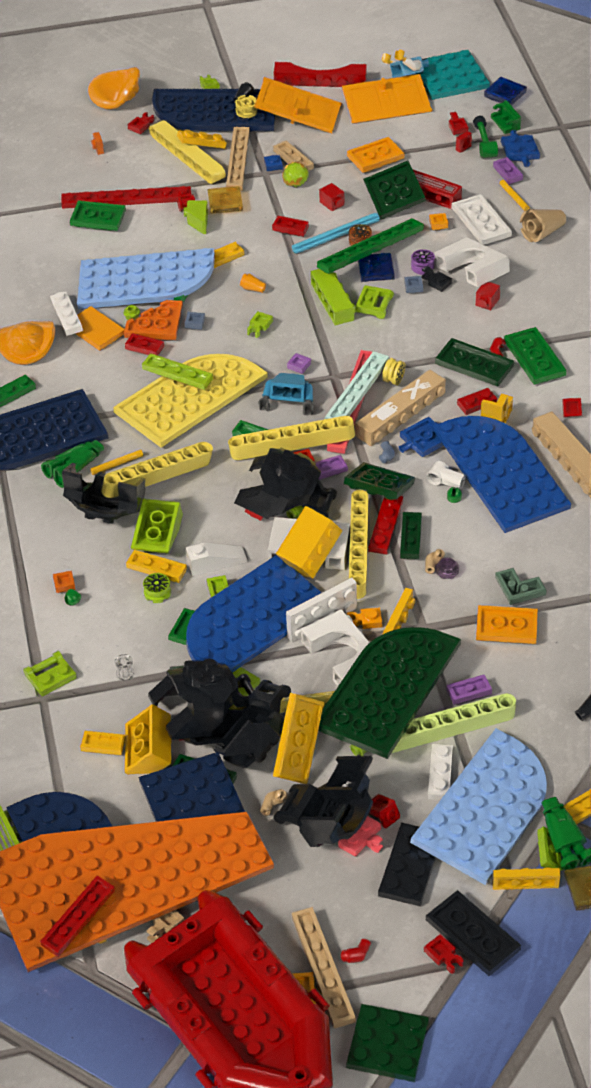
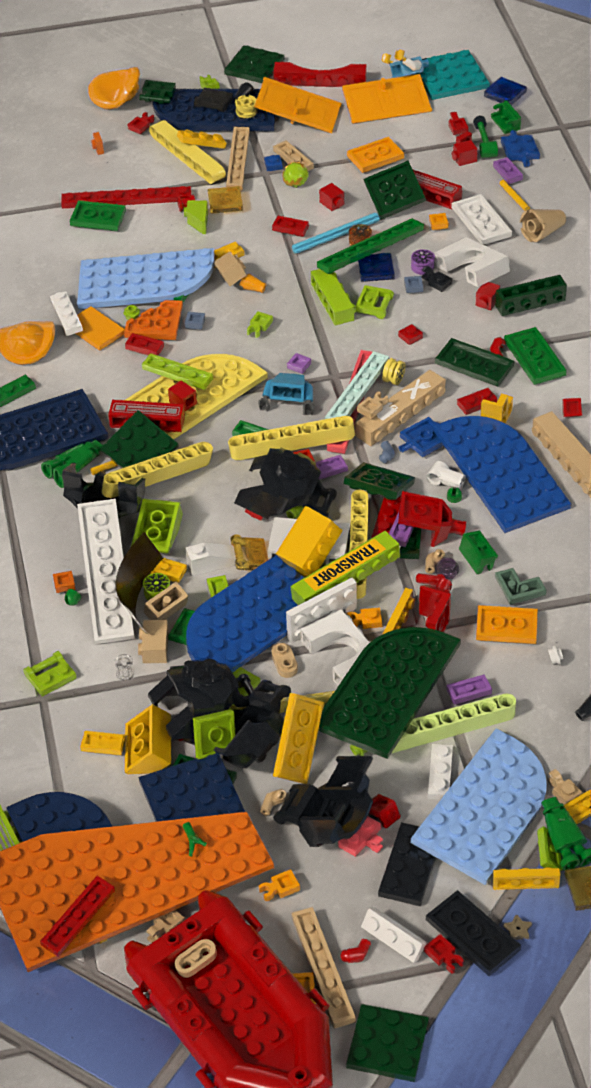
none -> white plate [77,499,135,644]
none -> dark green plate [100,410,179,469]
none -> red brick [108,399,185,432]
none -> dark brown sticker [116,532,163,634]
none -> tan brick [138,620,169,663]
none -> dark green plate [139,80,176,104]
none -> tan brick [144,582,188,620]
none -> red brick [168,380,197,411]
none -> tan plate [175,939,217,977]
none -> green bar [182,822,207,857]
none -> lime plate [193,709,235,759]
none -> clear smoke plate [194,88,233,112]
none -> tan brick [214,252,247,286]
none -> dark green plate [224,45,285,83]
none -> clear yellow plate [230,534,268,571]
none -> light orange plate [259,869,300,901]
none -> tan plate [271,643,298,678]
none -> brick [291,531,400,605]
none -> tan plate [357,391,388,419]
none -> white plate [361,906,426,963]
none -> medium lavender plate [389,512,414,547]
none -> red plate [398,324,423,345]
none -> red plate [398,491,466,547]
none -> red arm [416,573,446,587]
none -> red plate [419,578,452,632]
none -> red brick [452,140,478,166]
none -> green hinge [459,530,498,574]
none -> dark green brick [495,274,567,316]
none -> dark tan plate [503,915,532,940]
none -> tan plate [547,769,583,805]
none -> white plate [548,645,564,665]

